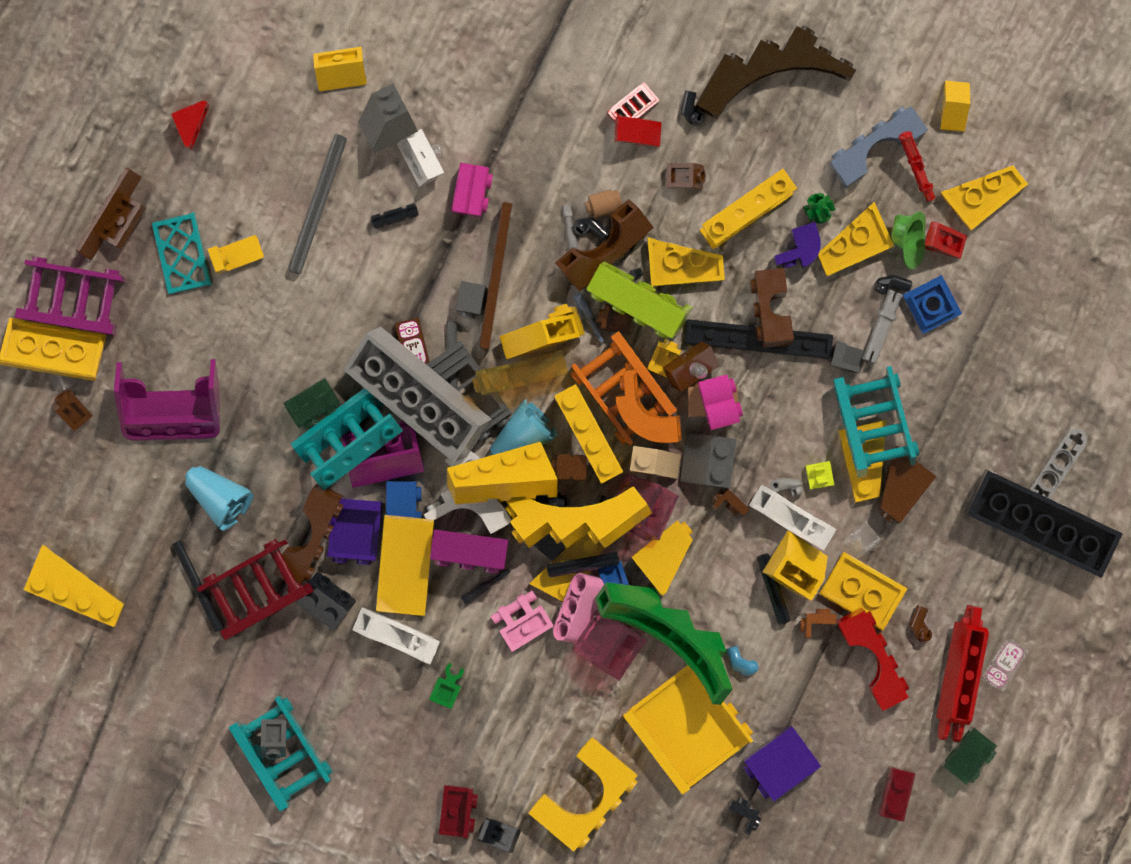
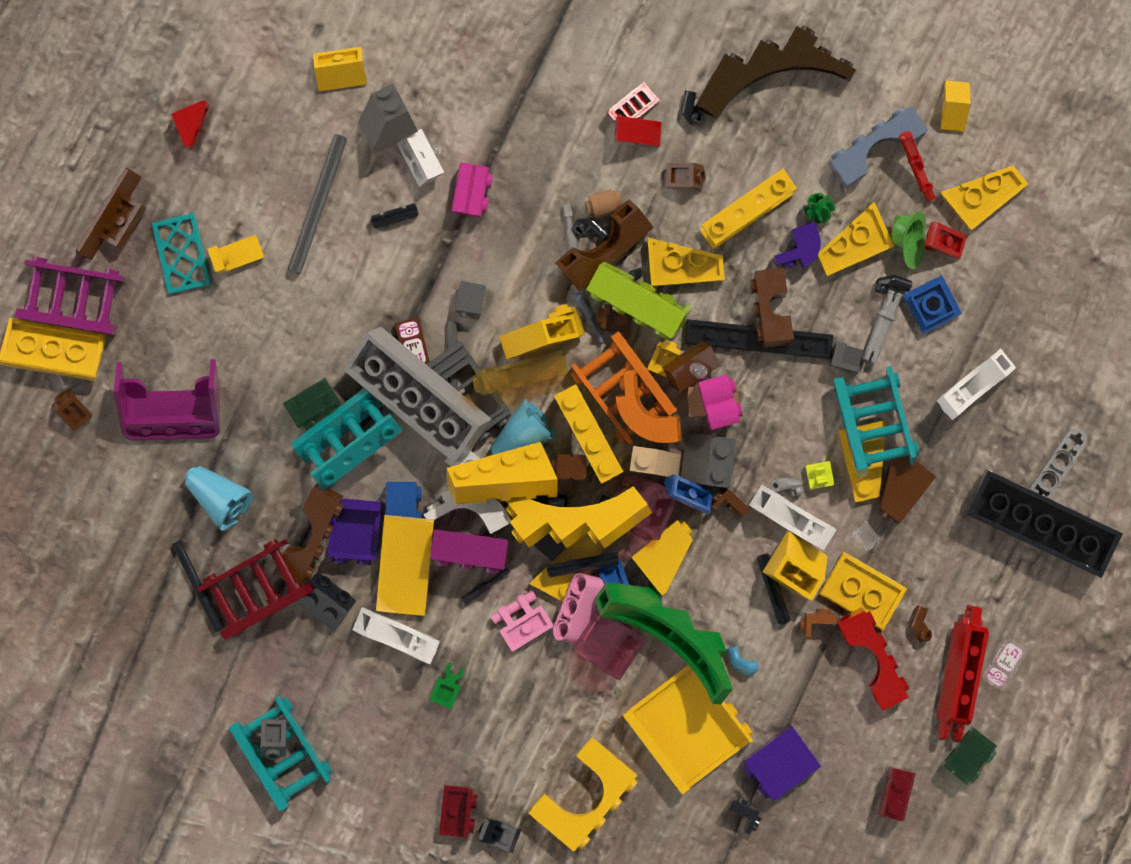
yellow wing [23,544,125,627] -> none
magenta slope [342,420,424,488] -> none
reddish brown tile [479,202,512,350] -> none
none -> blue slope [664,474,713,514]
none -> white arch [937,349,1016,420]

